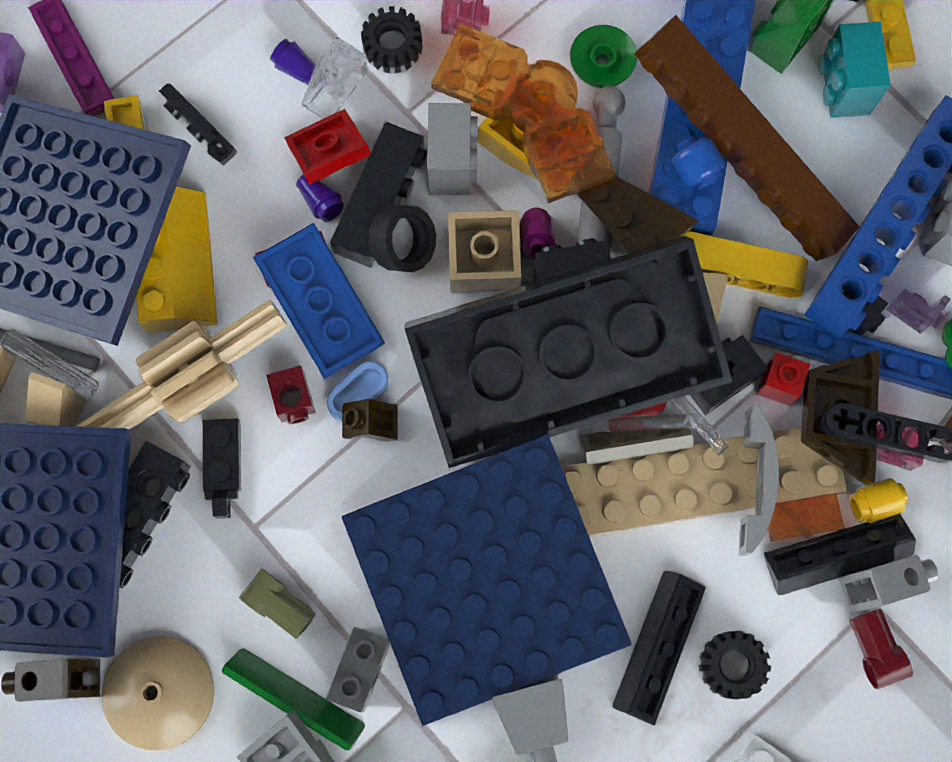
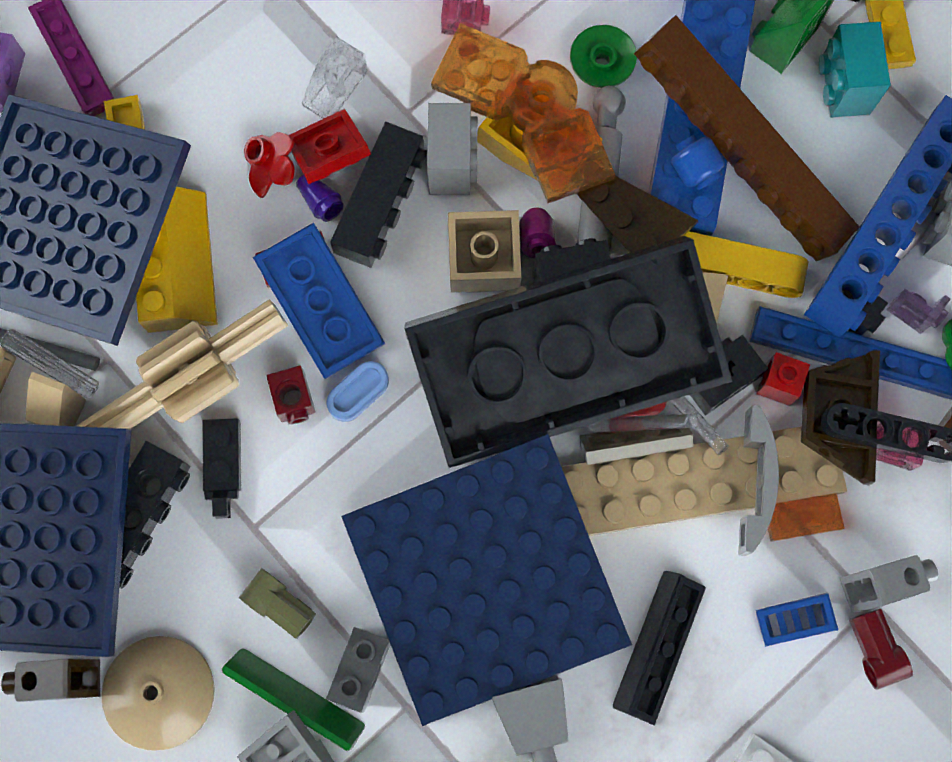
black hinge [159,83,238,166] -> none
dark purple cone [270,38,321,87] -> none
dark brown bracket [342,399,398,442] -> none
black tyre [361,6,422,73] -> none
black tyre [368,205,437,272] -> none
black tyre [699,630,771,700] -> none
black slope [764,514,916,595] -> none
yellow brick [849,478,908,523] -> none
none -> red plate [244,132,295,198]
none -> blue slope [755,593,839,647]

